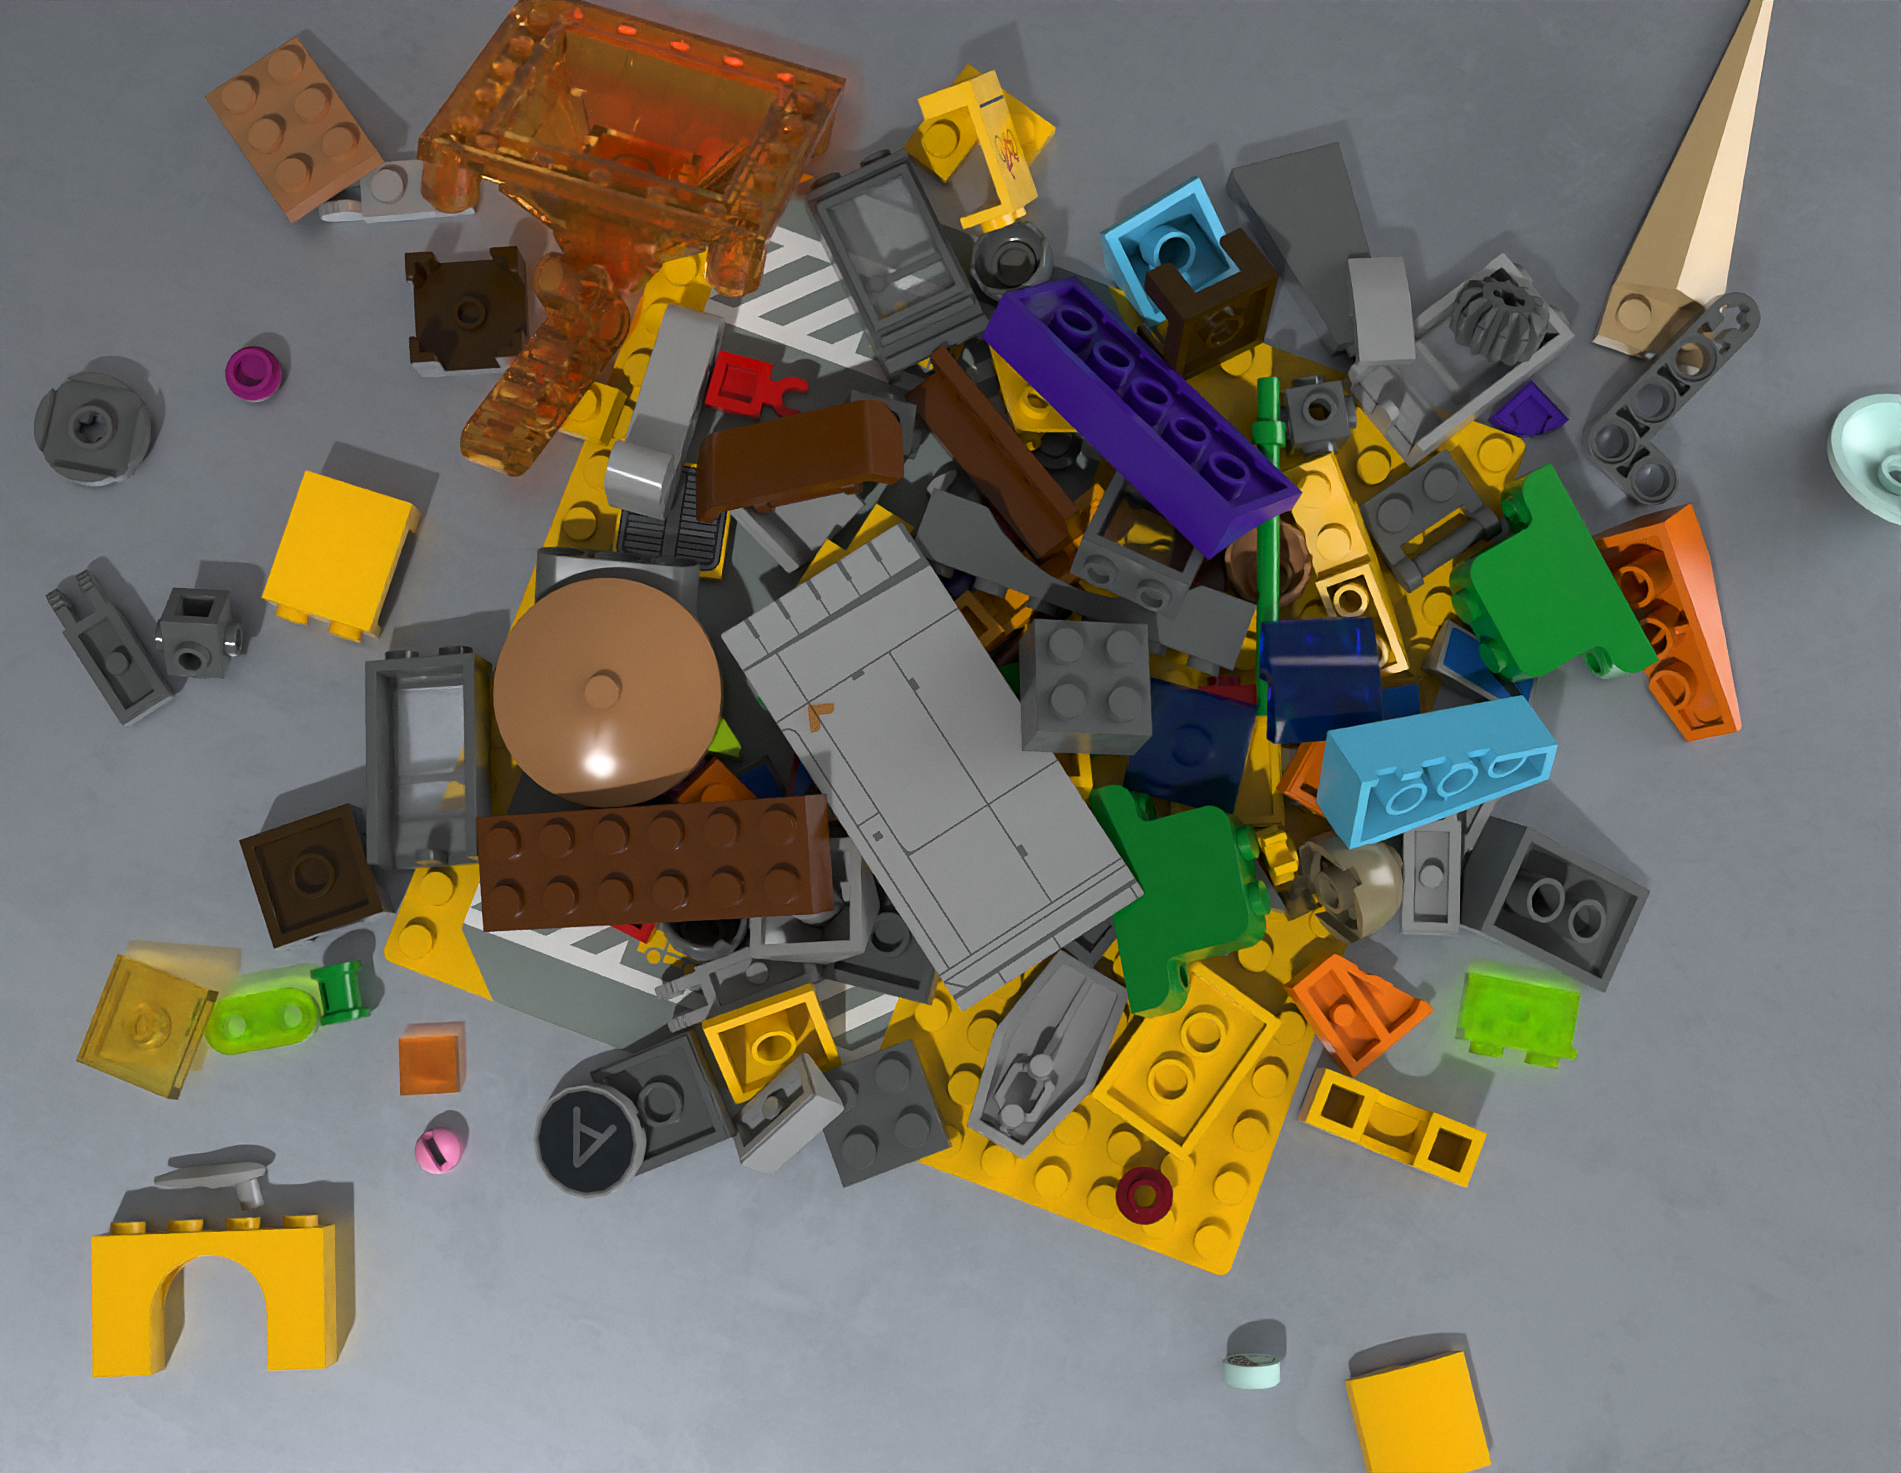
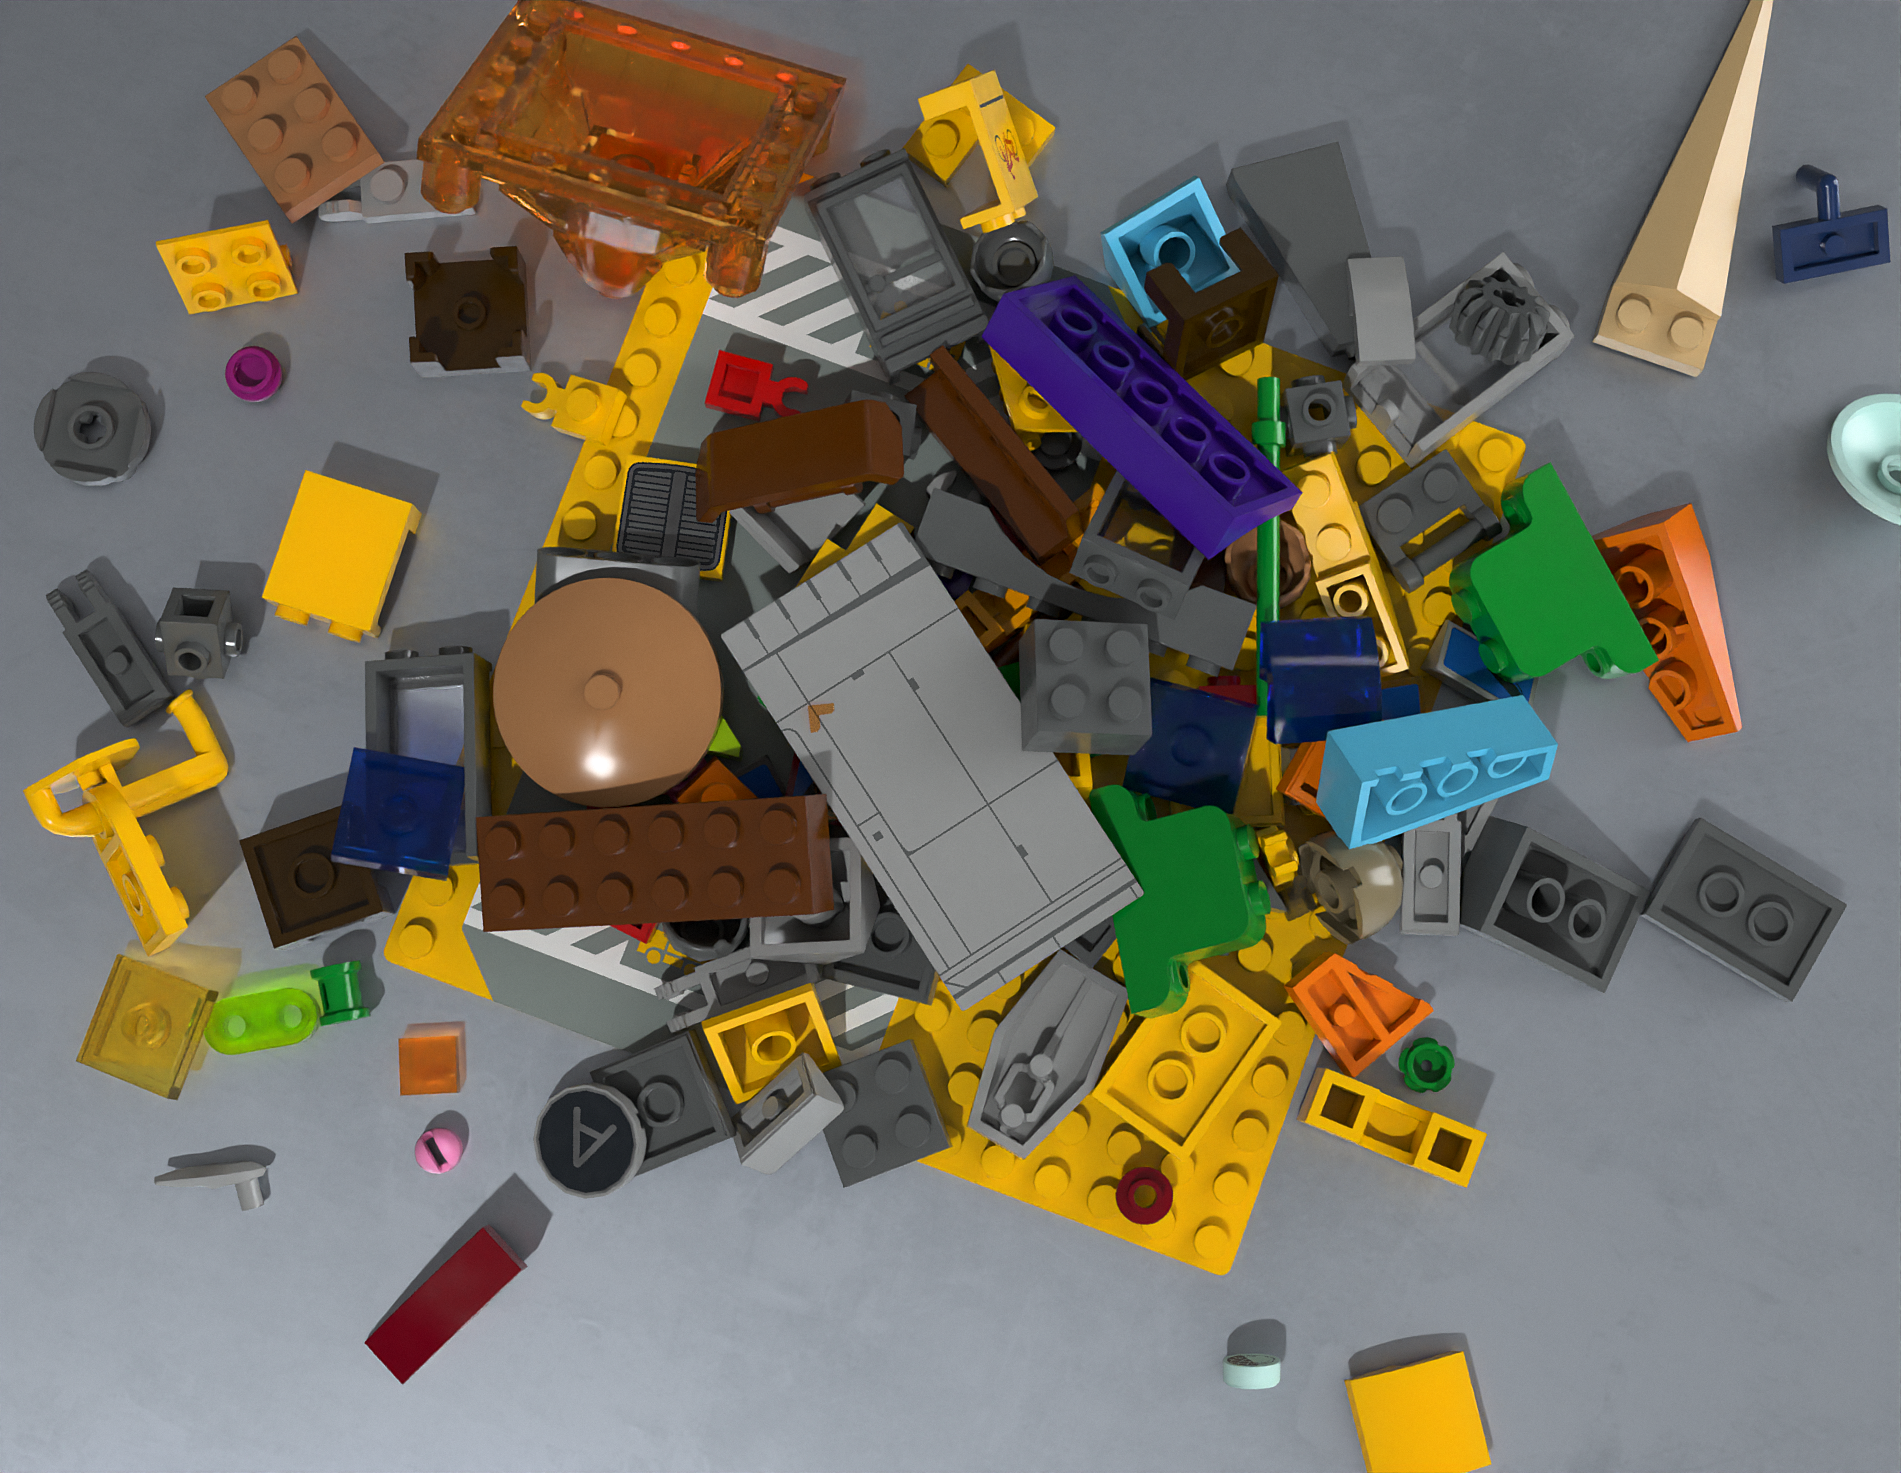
yellow arch [91,1214,337,1378] -> none
clear orange beam [460,251,630,477] -> none
light grey beam [604,303,725,521] -> none
clear neon green bracket [1454,972,1581,1069] -> none
dark purple tile [1488,380,1569,438] -> none
dark grey beam [1581,292,1761,506] -> none
none -> yellow plate [23,689,228,957]
none -> yellow hinge [156,220,298,315]
none -> clear blue plate [331,747,465,881]
none -> dark red slope [364,1225,528,1385]
none -> green plate [1398,1037,1455,1093]
none -> dark grey plate [1640,818,1847,1002]
none -> dark blue plate [1772,164,1891,284]

